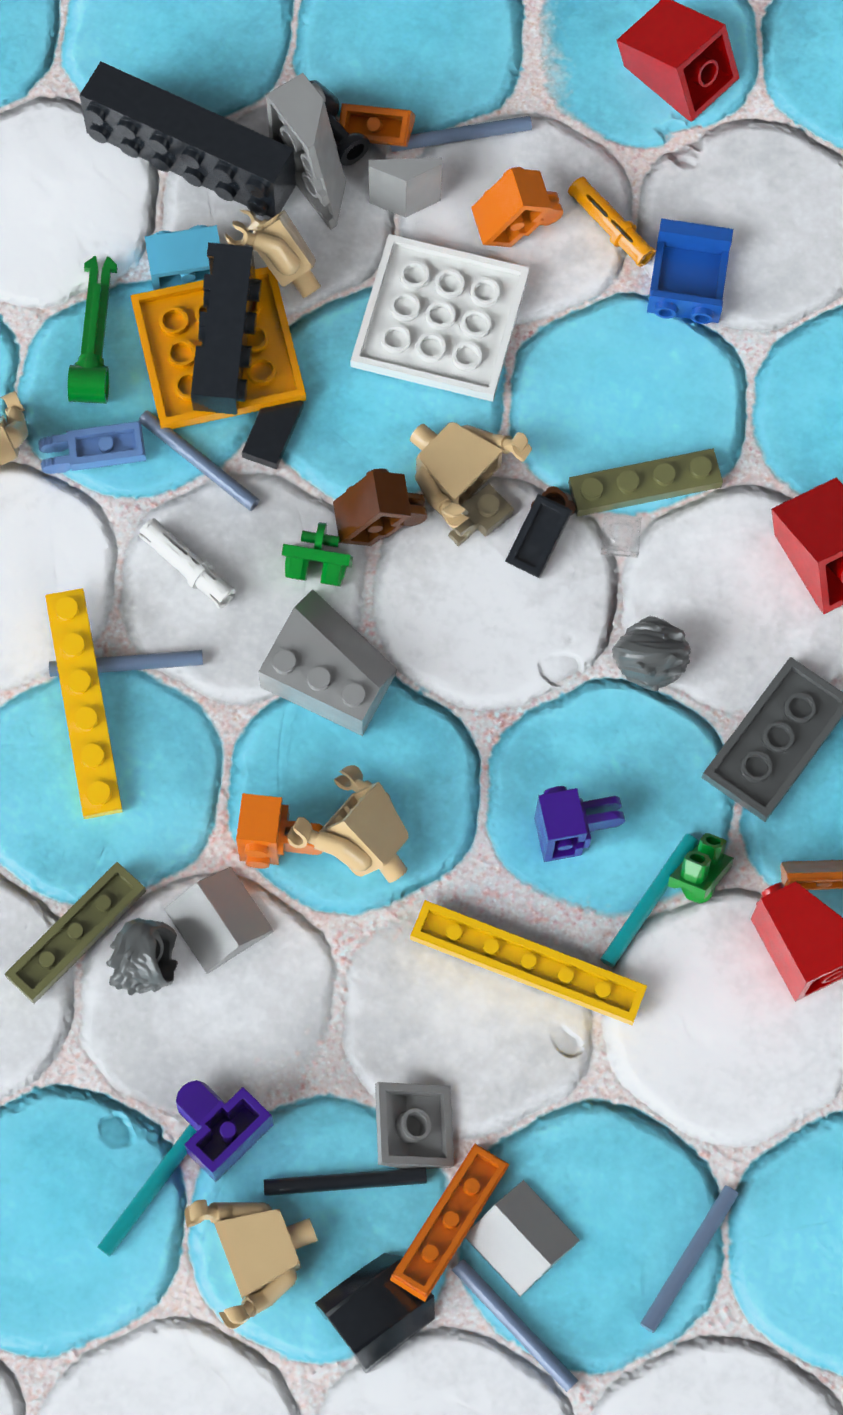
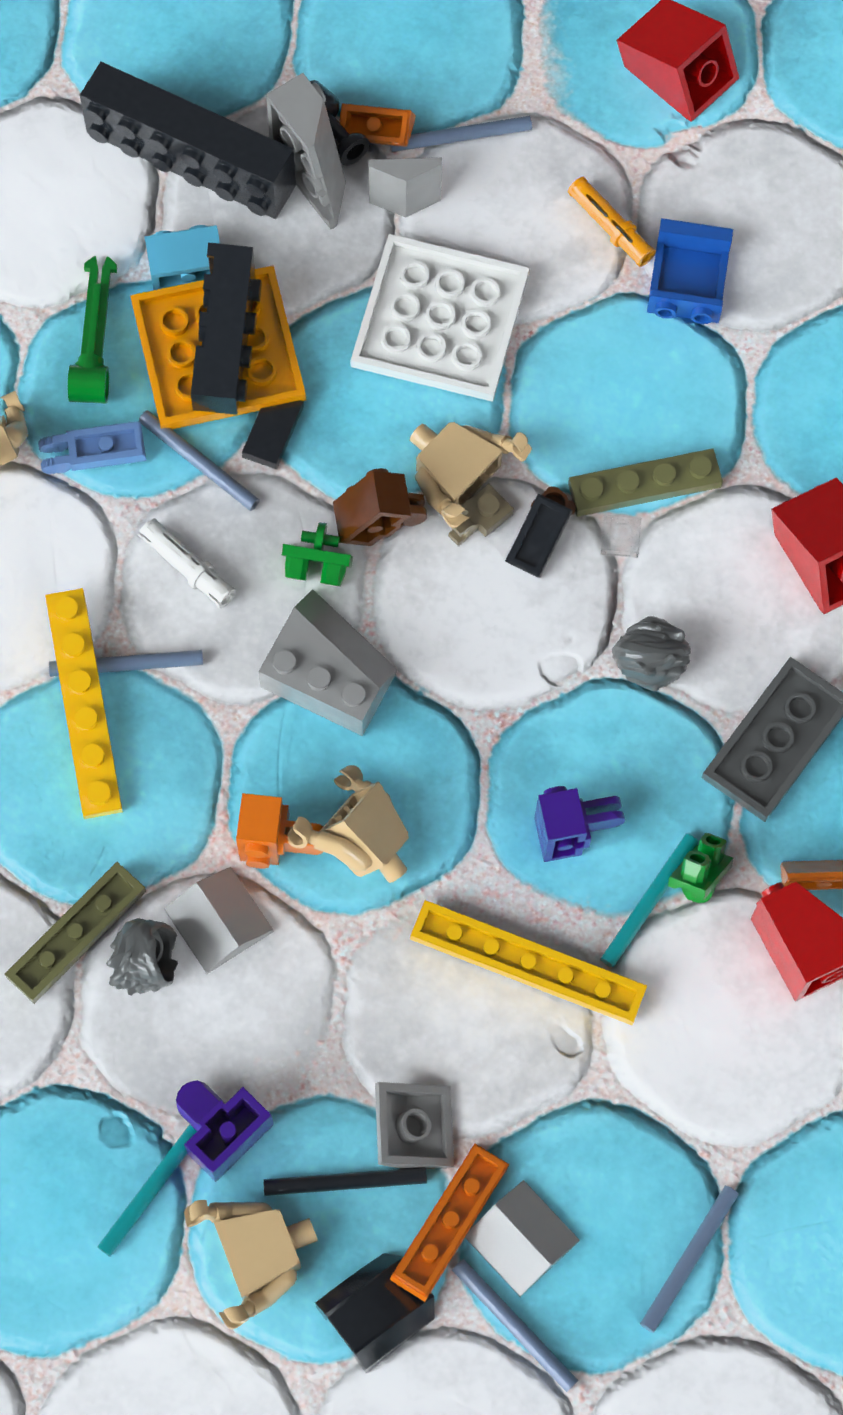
tan torso [225,210,321,298] -> none
orange brick [471,167,563,247] -> none

